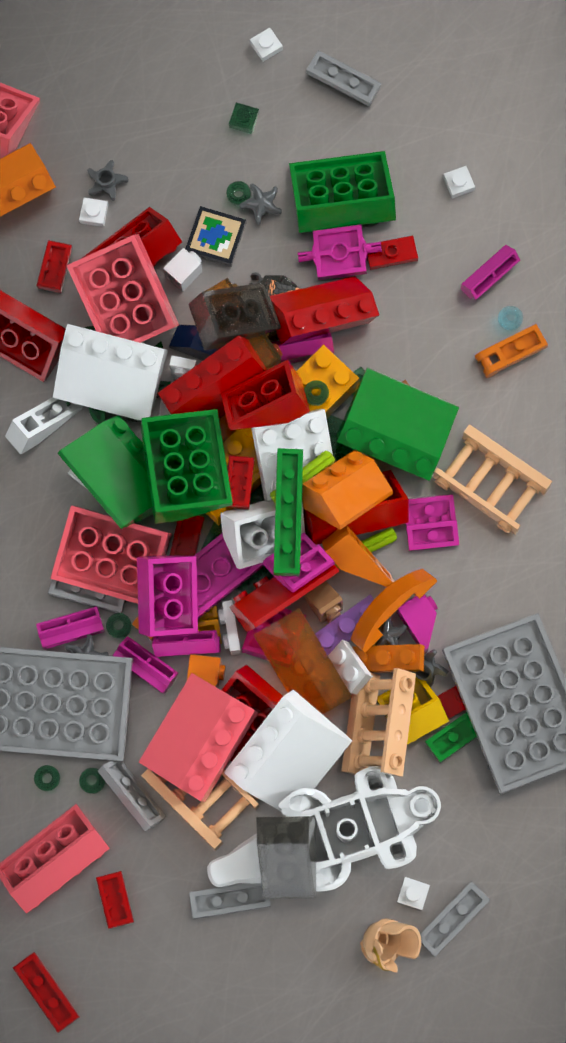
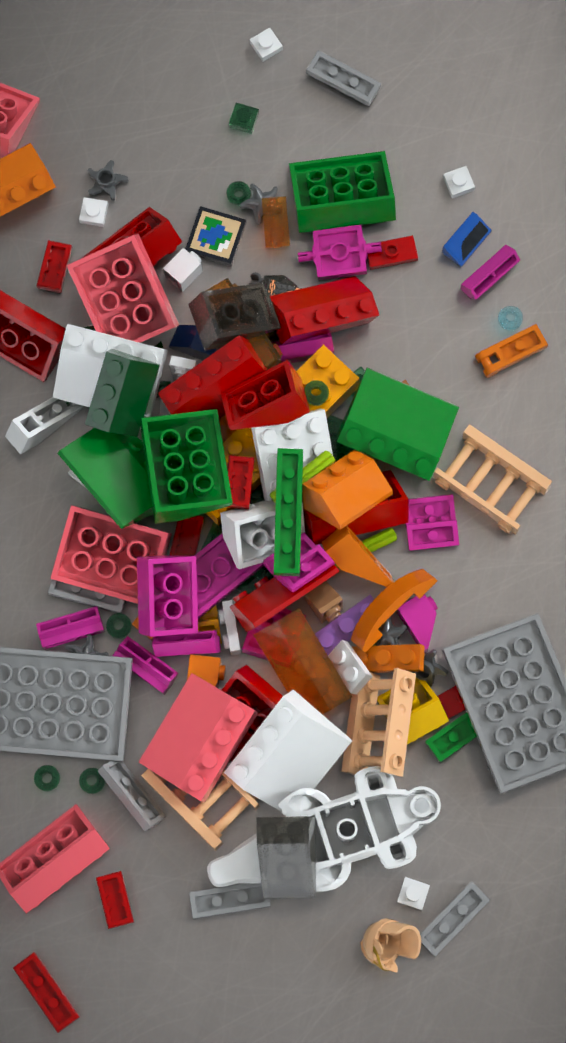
none -> dark green slope [85,349,160,437]
none -> clear orange hinge [262,196,290,248]
none -> blue slope [442,212,492,267]

